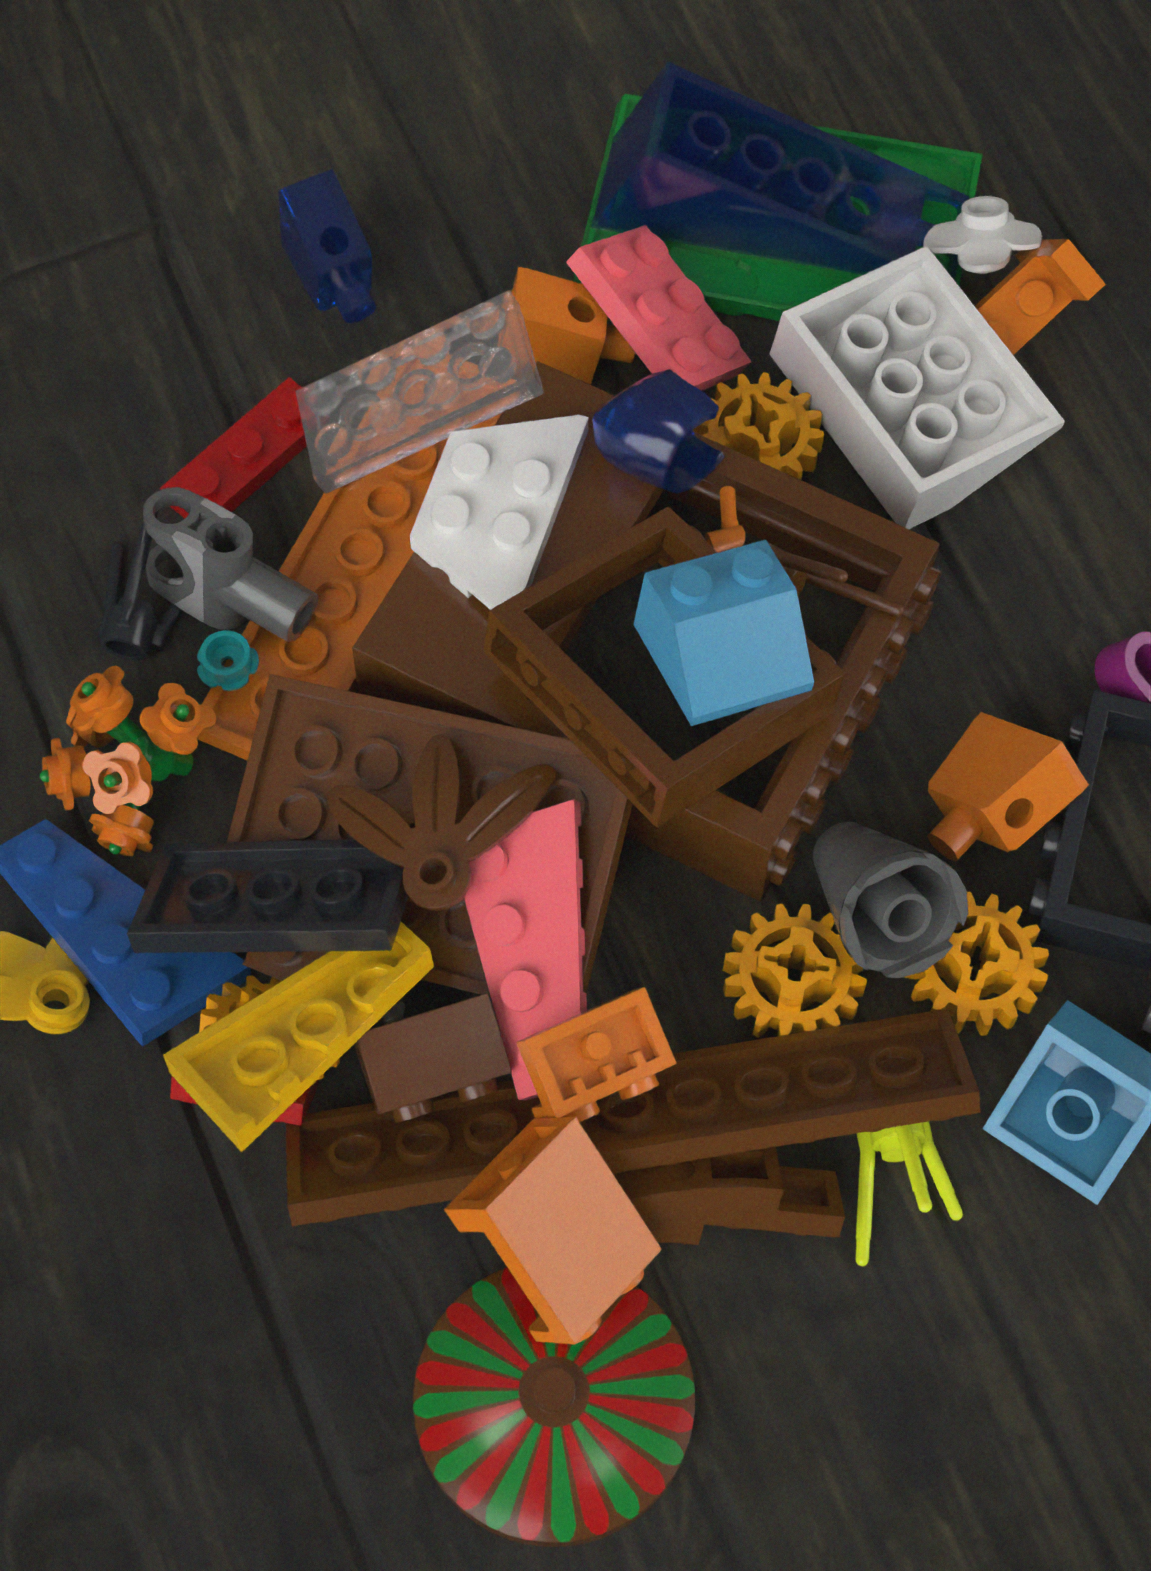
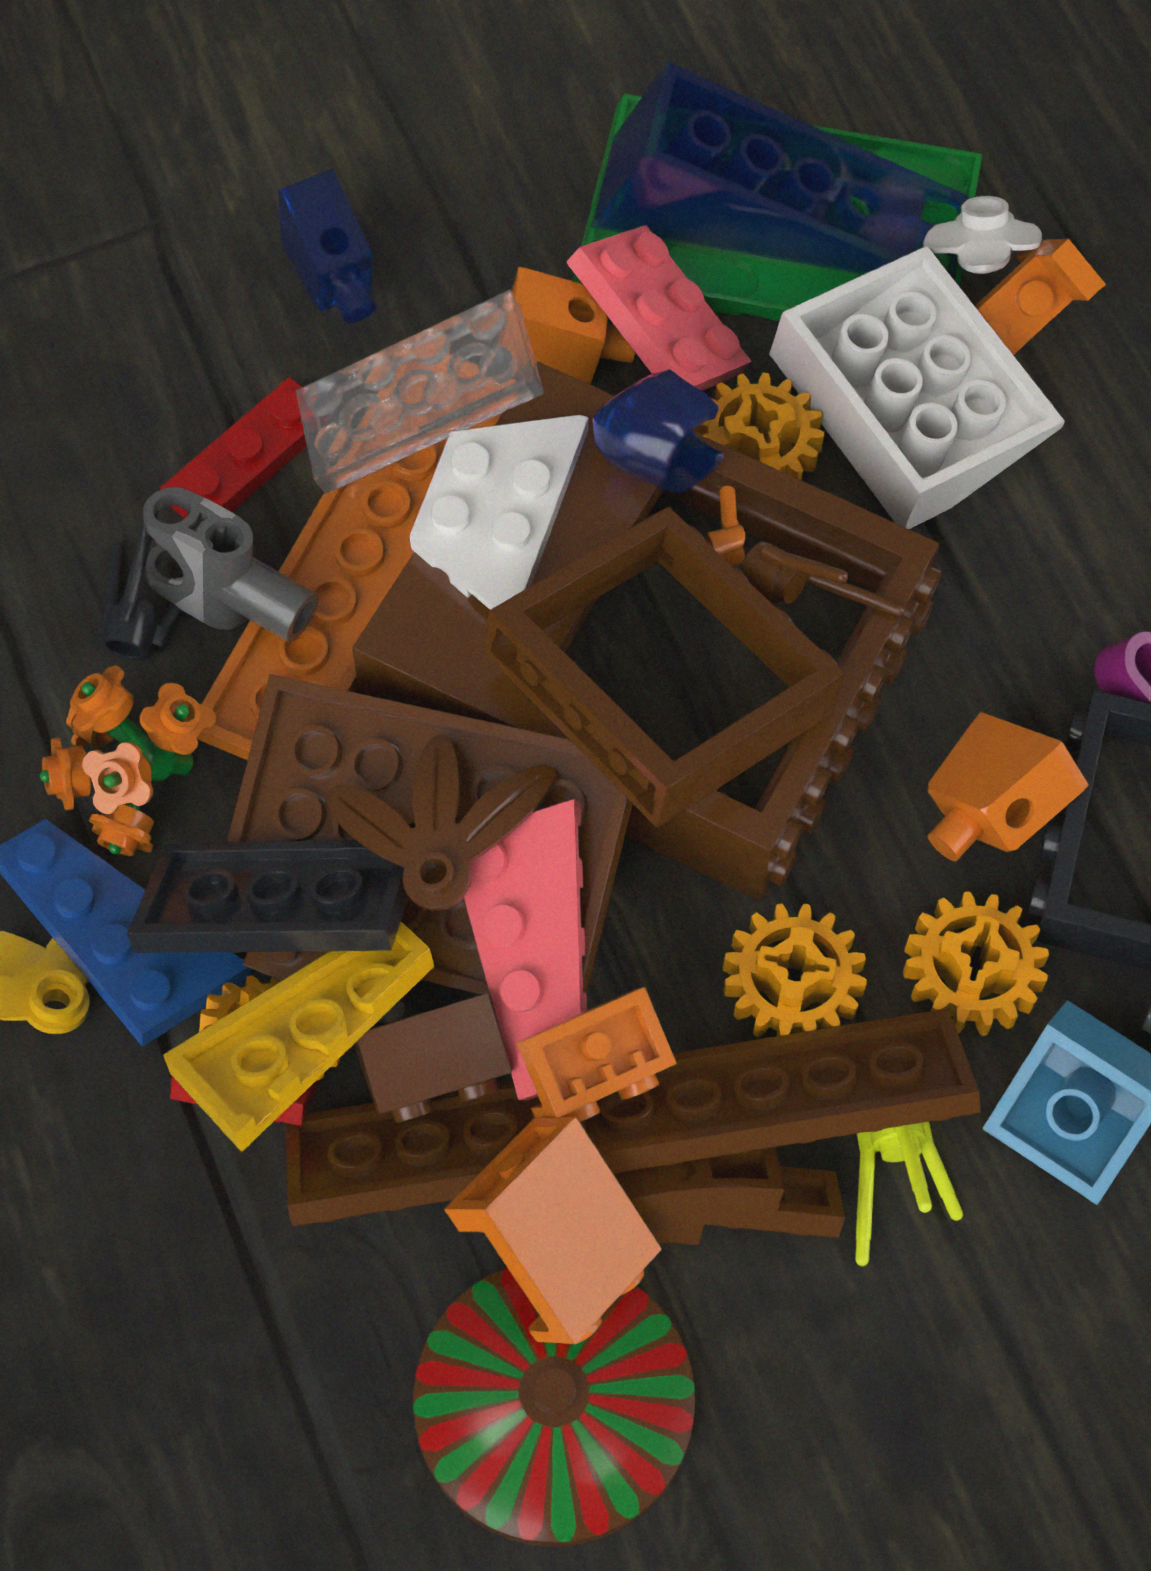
teal plate [197,630,259,691] -> none
dark azure slope [633,540,814,726] -> none
dark grey cone [813,822,968,978] -> none

